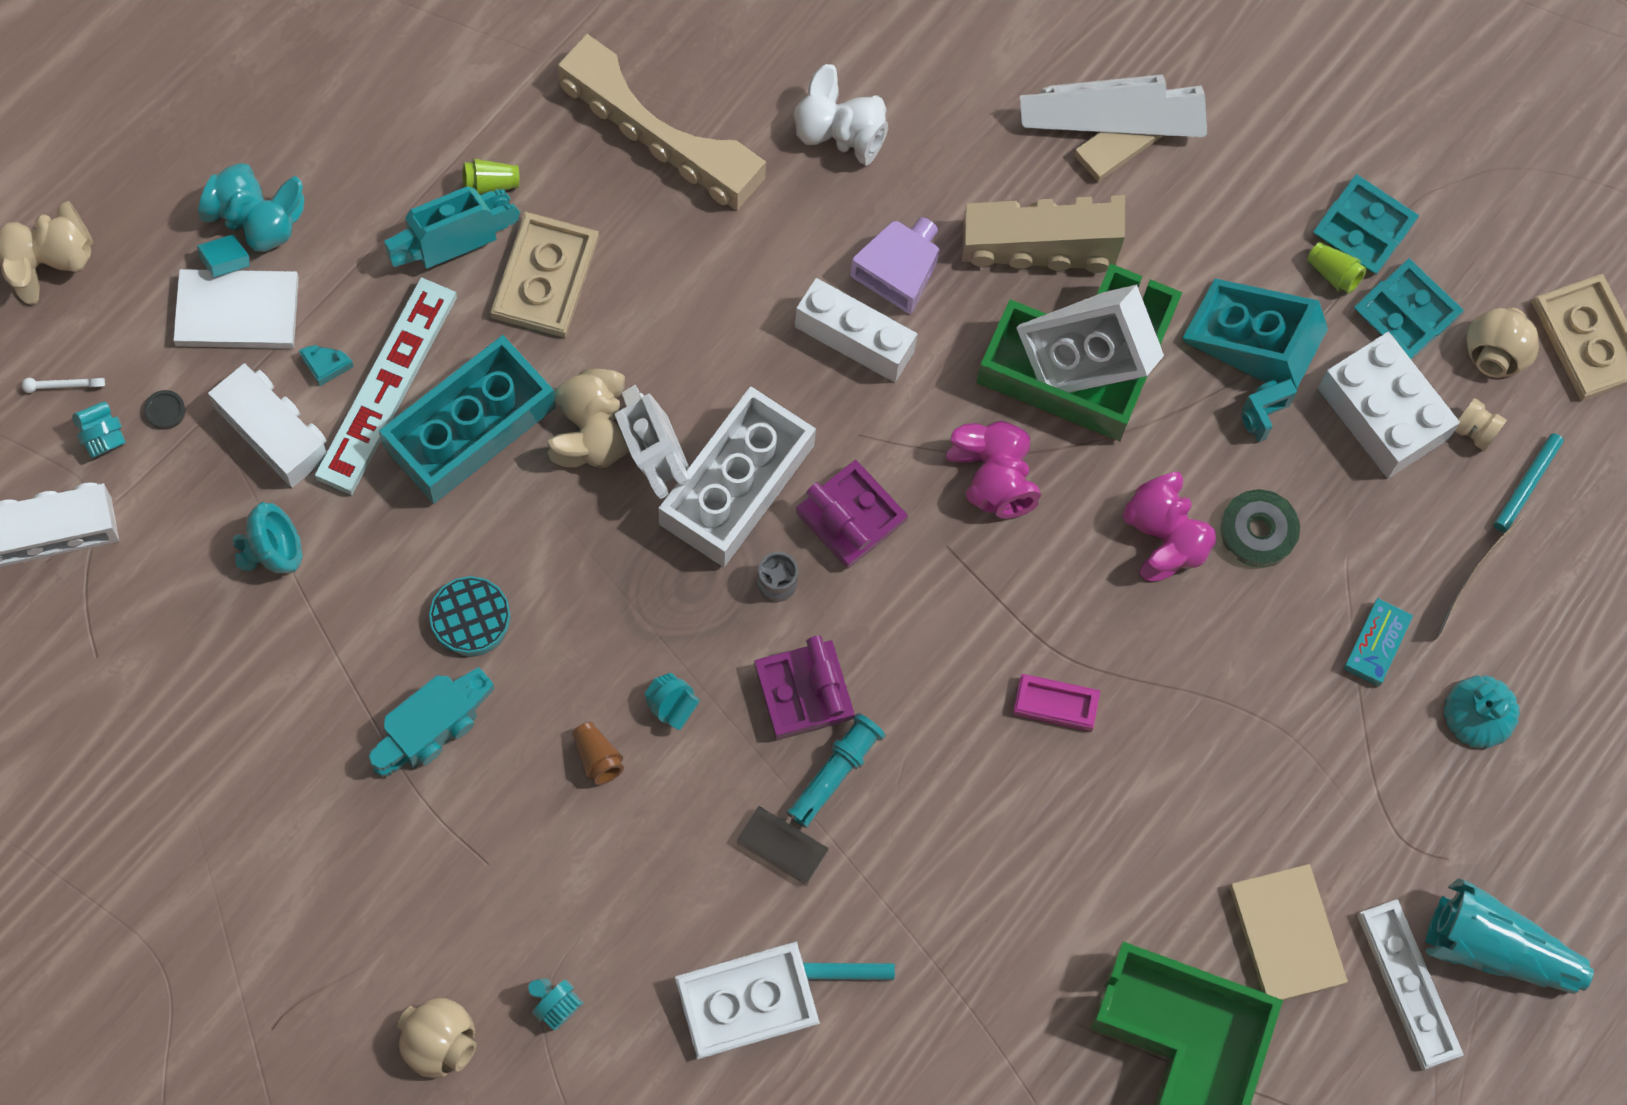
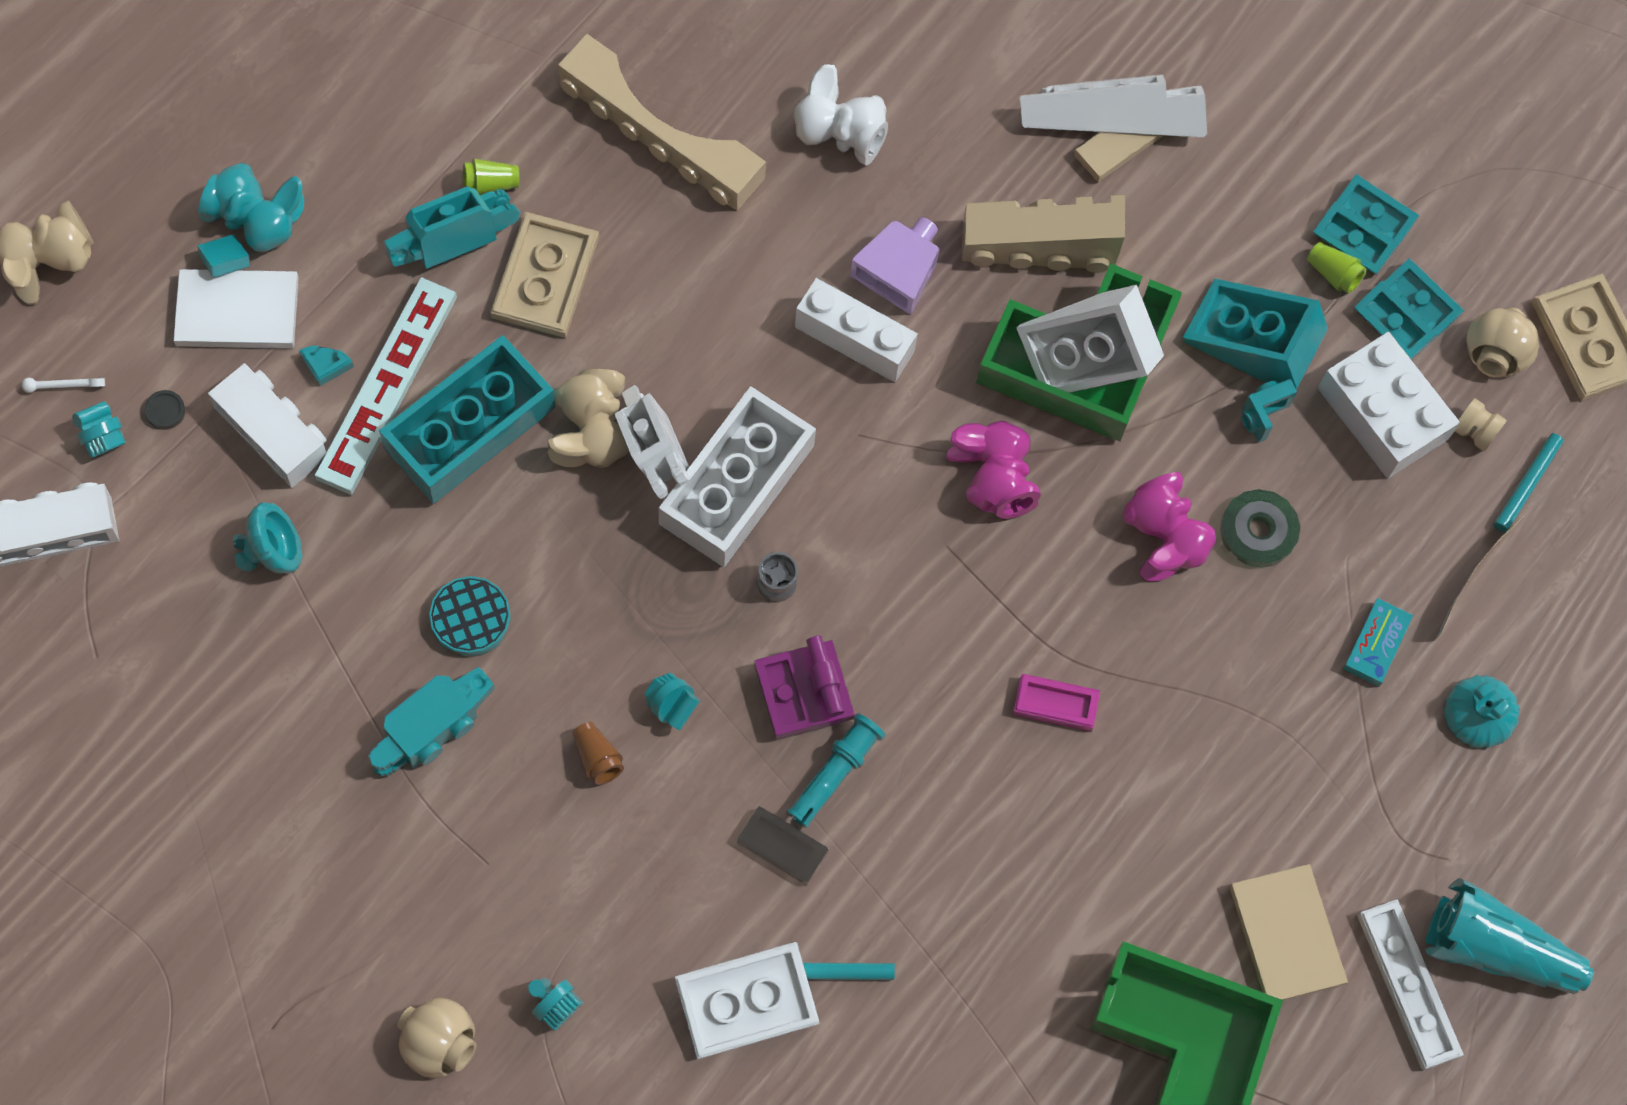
magenta plate [796,459,908,569] -> none

